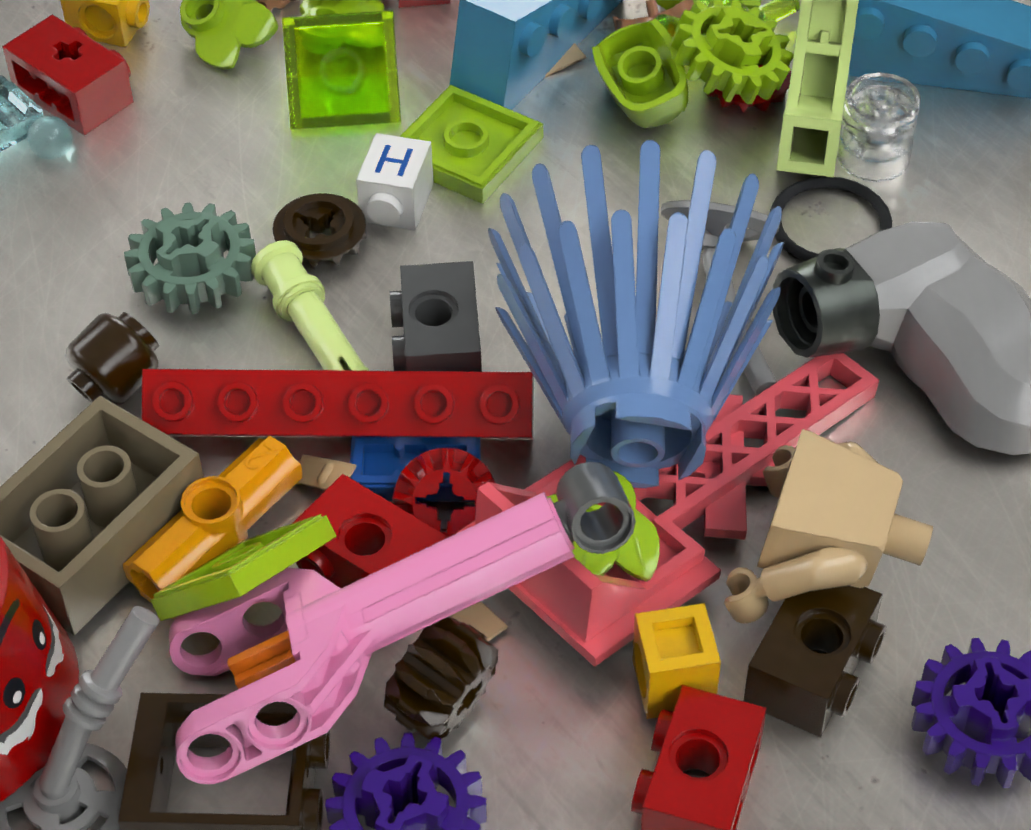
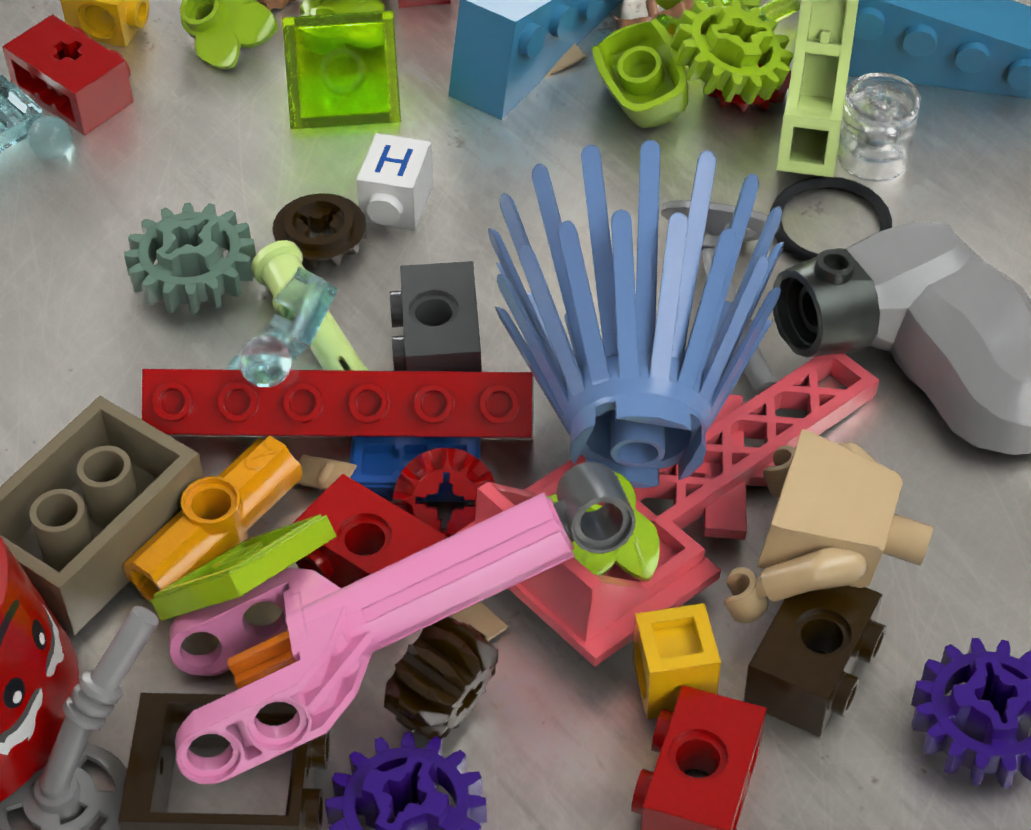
dark brown head [65,312,160,405] -> none
lime tile [400,85,543,204] -> none
none -> clear light blue gear [227,267,338,388]

